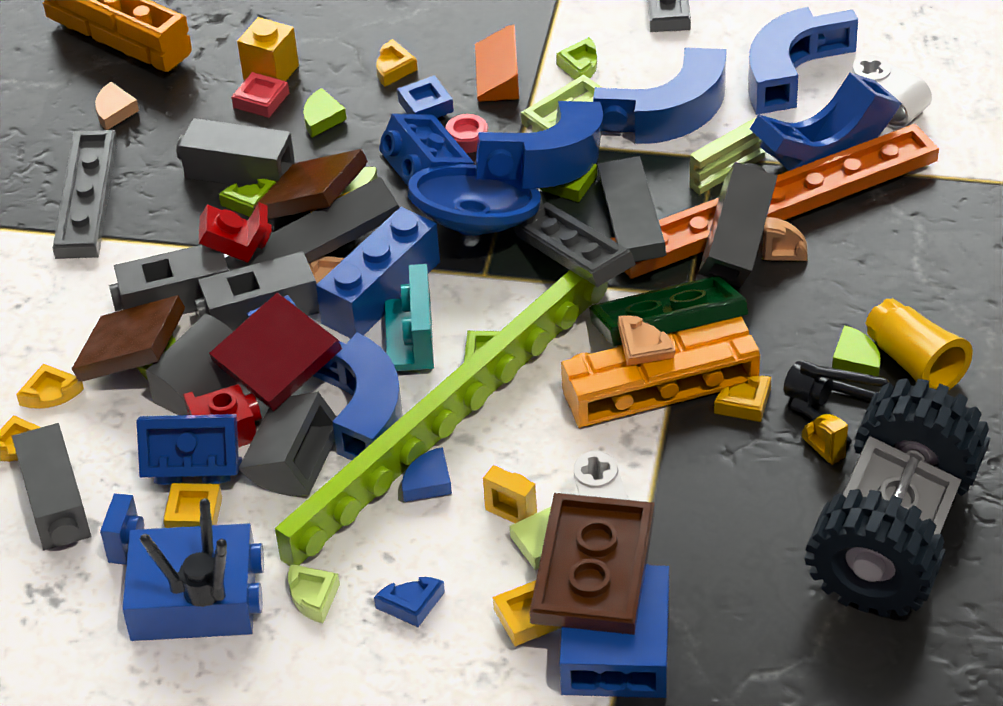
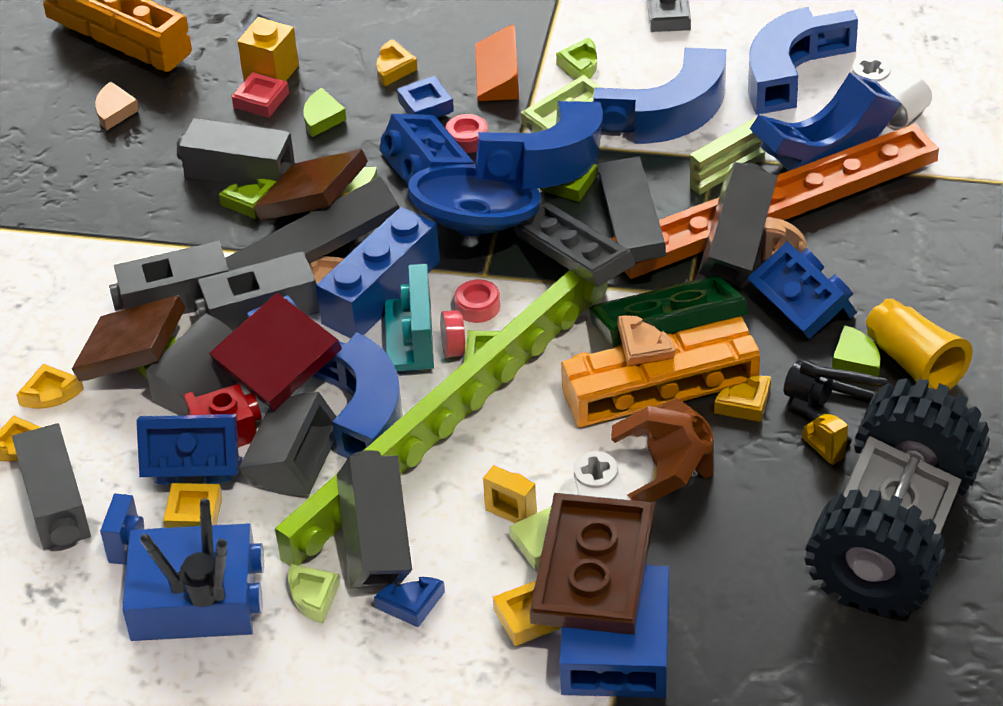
tile [52,130,118,259] -> none
red bracket [199,202,272,263] -> none
blue tile [402,447,452,502] -> none
none -> dark grey brick [337,450,412,588]
none -> coral tile [440,310,465,358]
none -> coral tile [454,279,501,323]
none -> dark orange piece [611,398,715,502]
none -> blue bracket [747,241,857,340]

